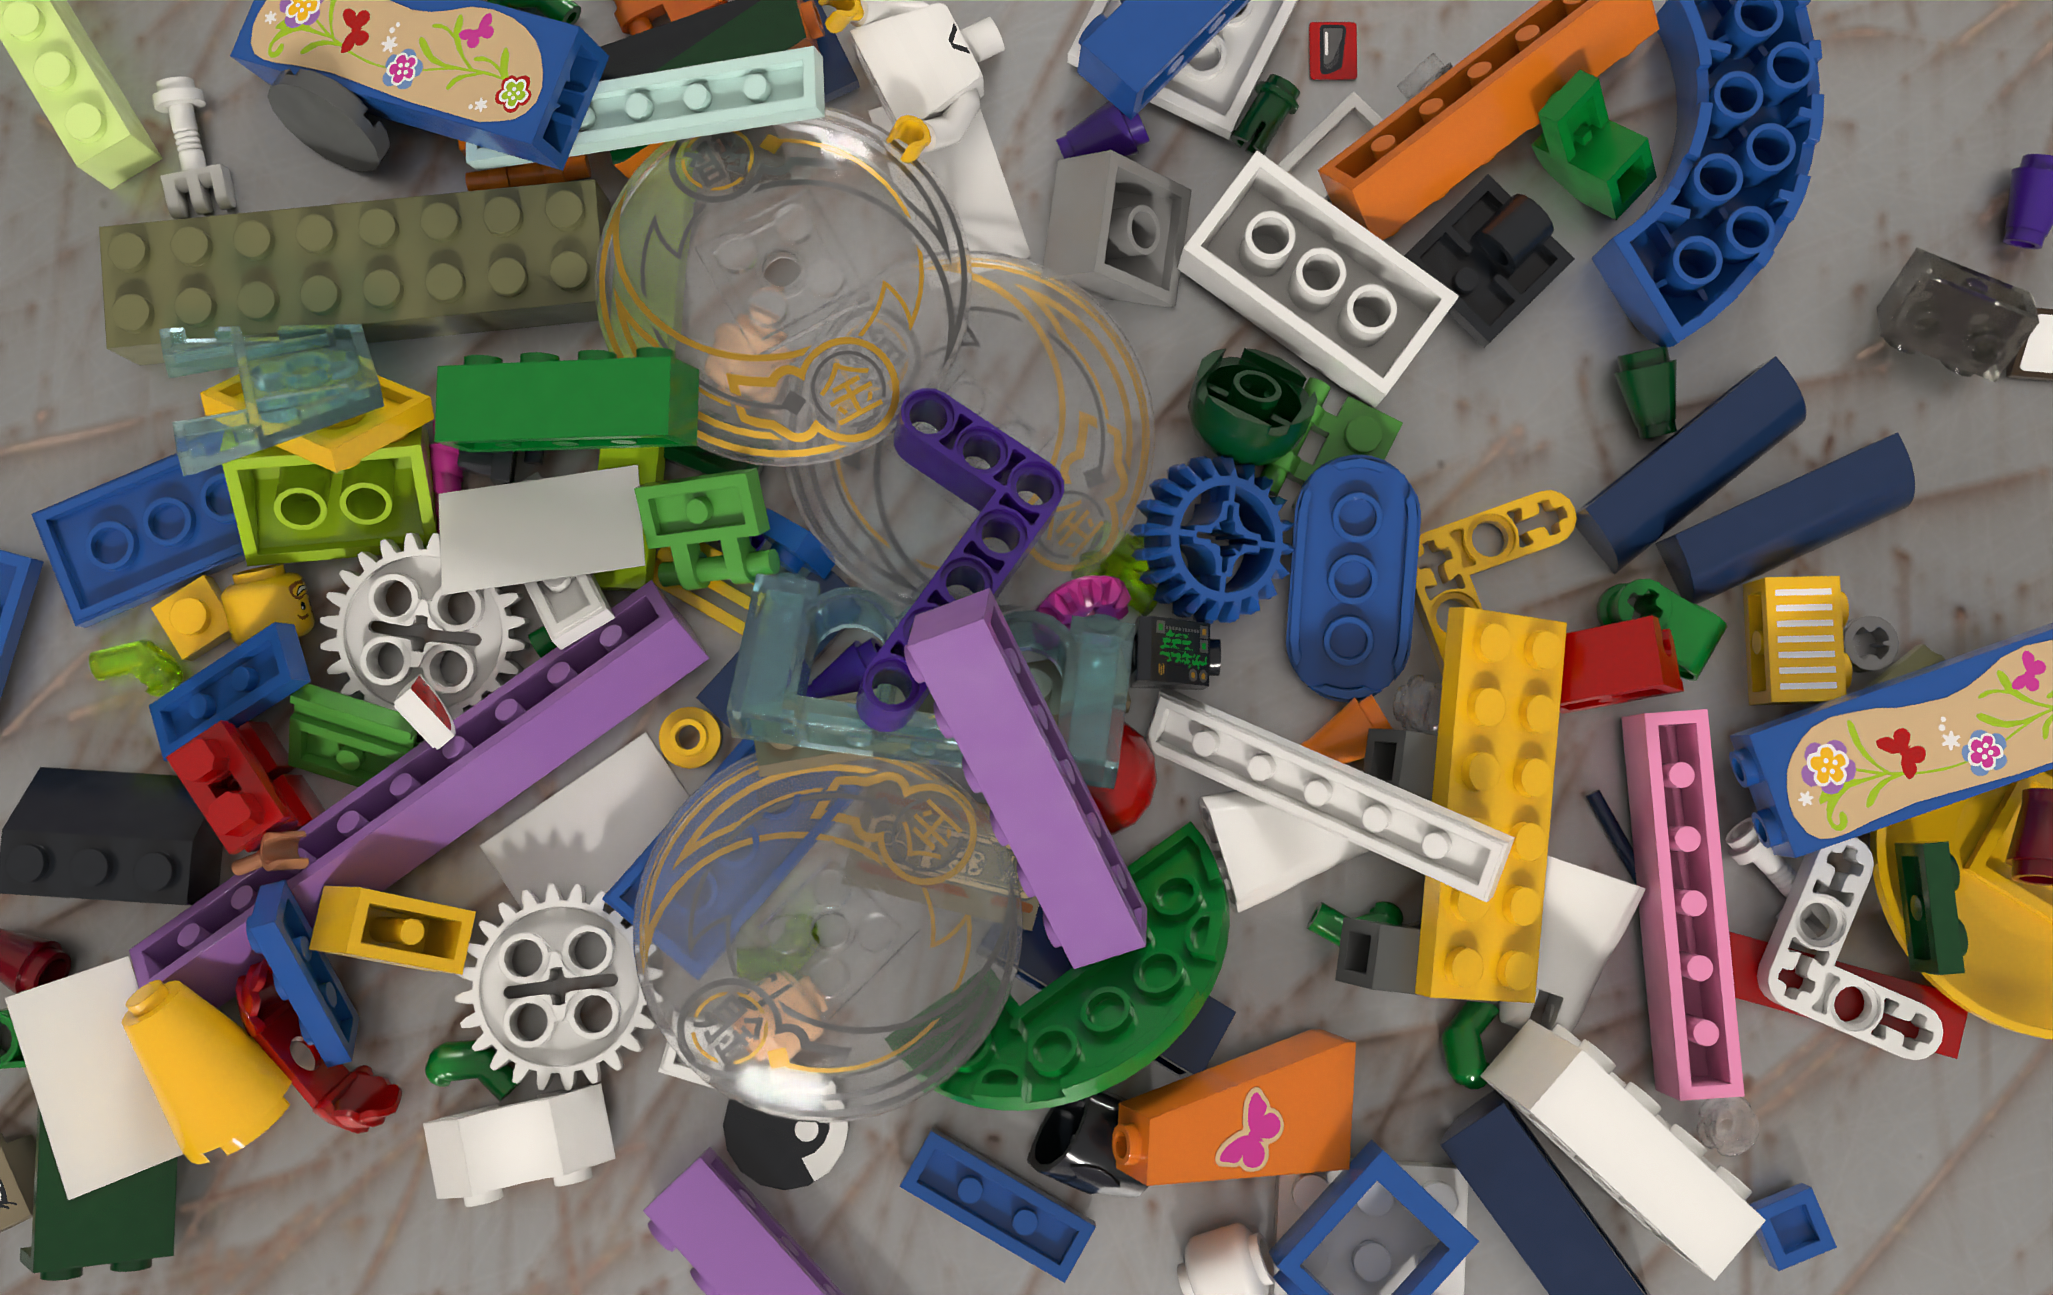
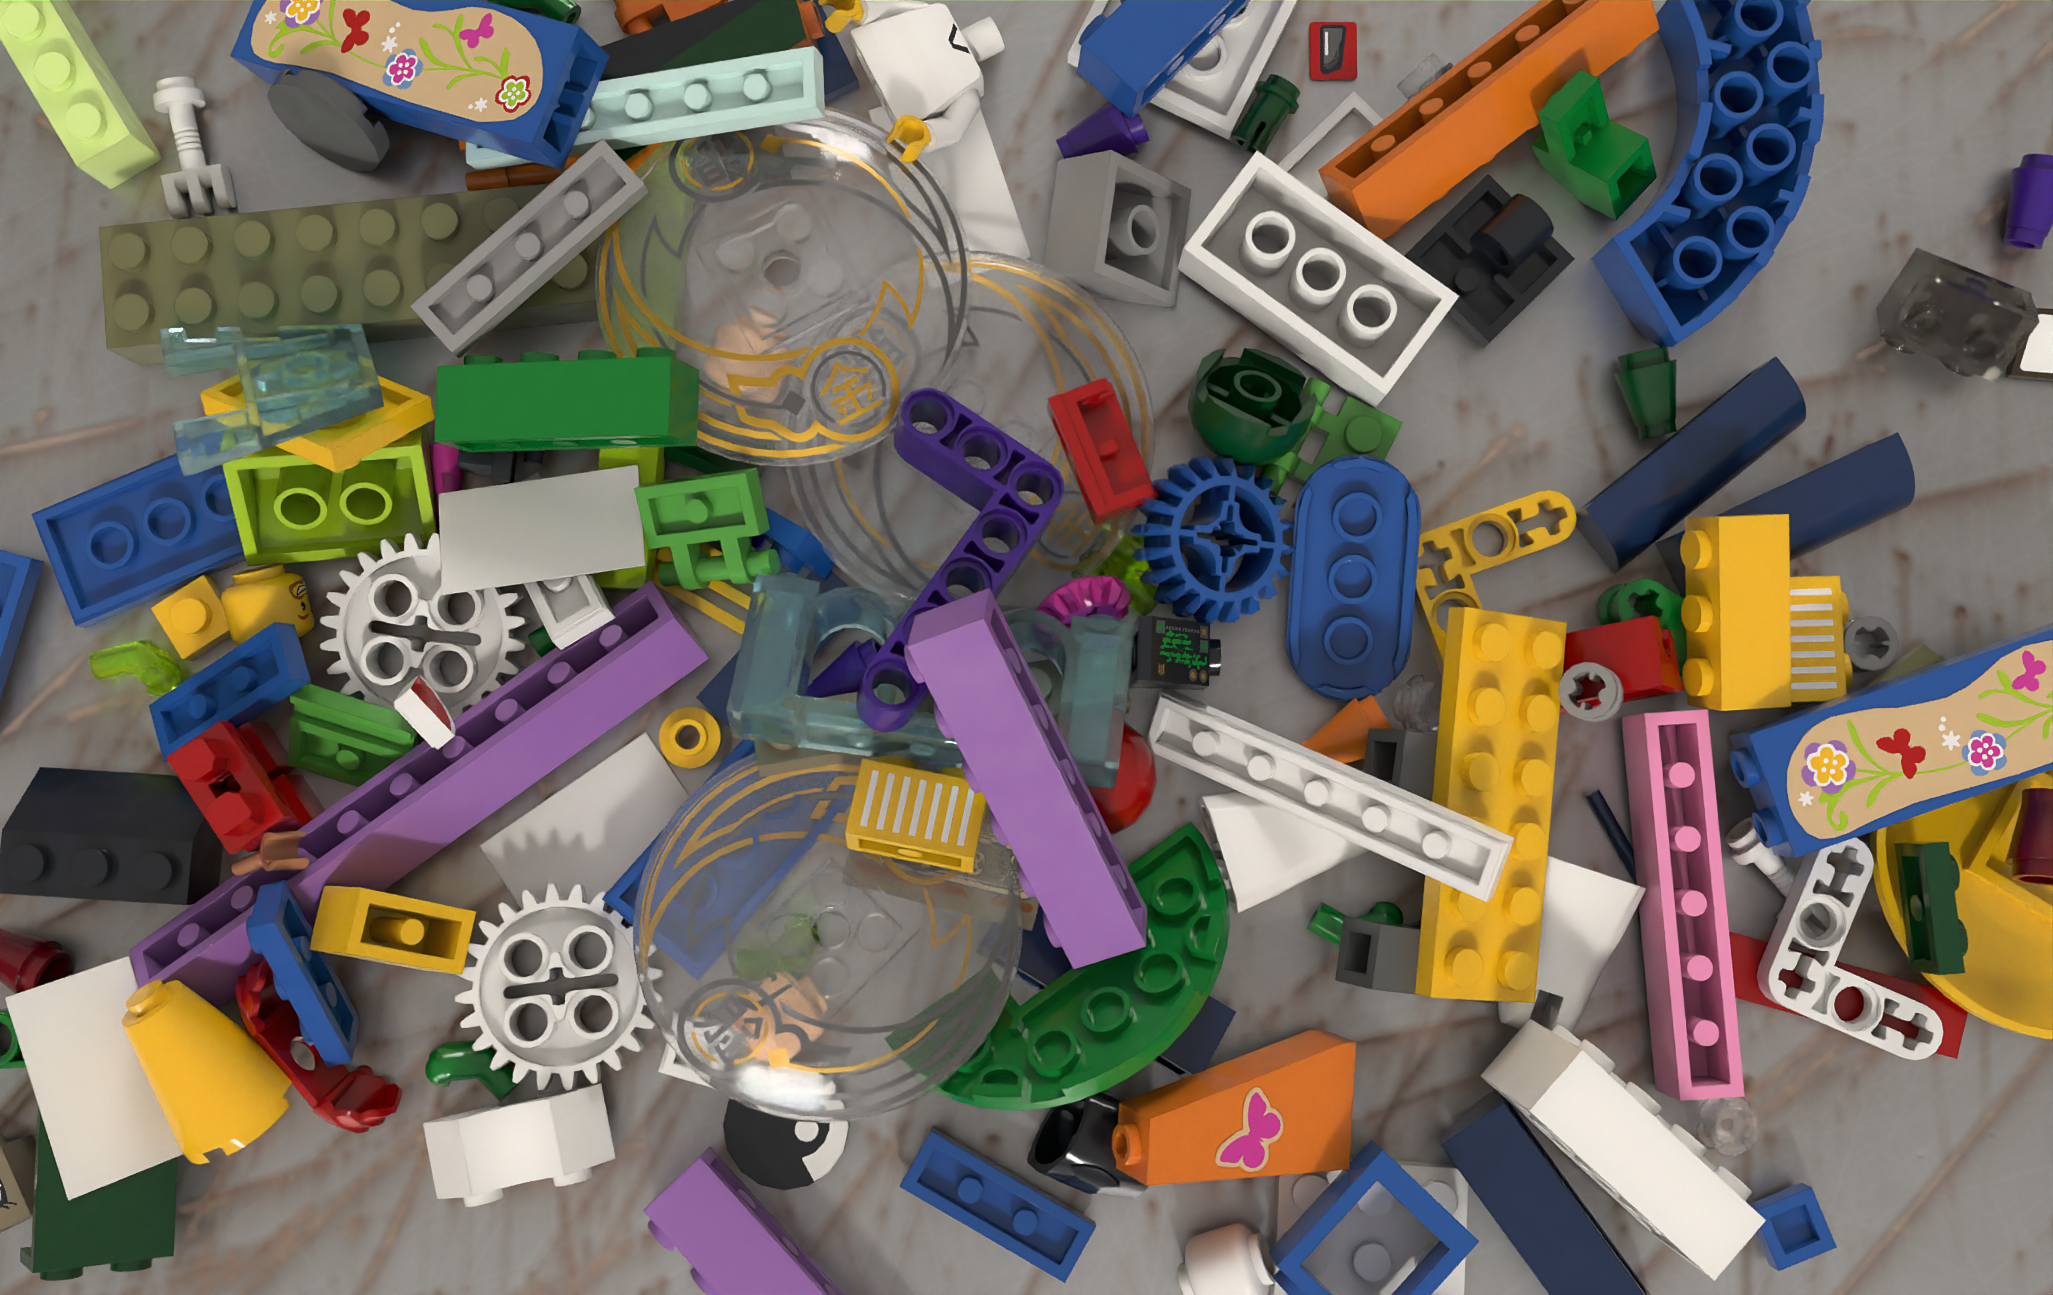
green arm [1441,1001,1500,1090] -> none
none -> light grey plate [410,138,649,358]
none -> yellow brick [845,755,987,873]
none -> red hinge [1047,378,1159,525]
none -> light grey bush [1558,662,1624,722]
none -> yellow brick [1680,514,1791,711]

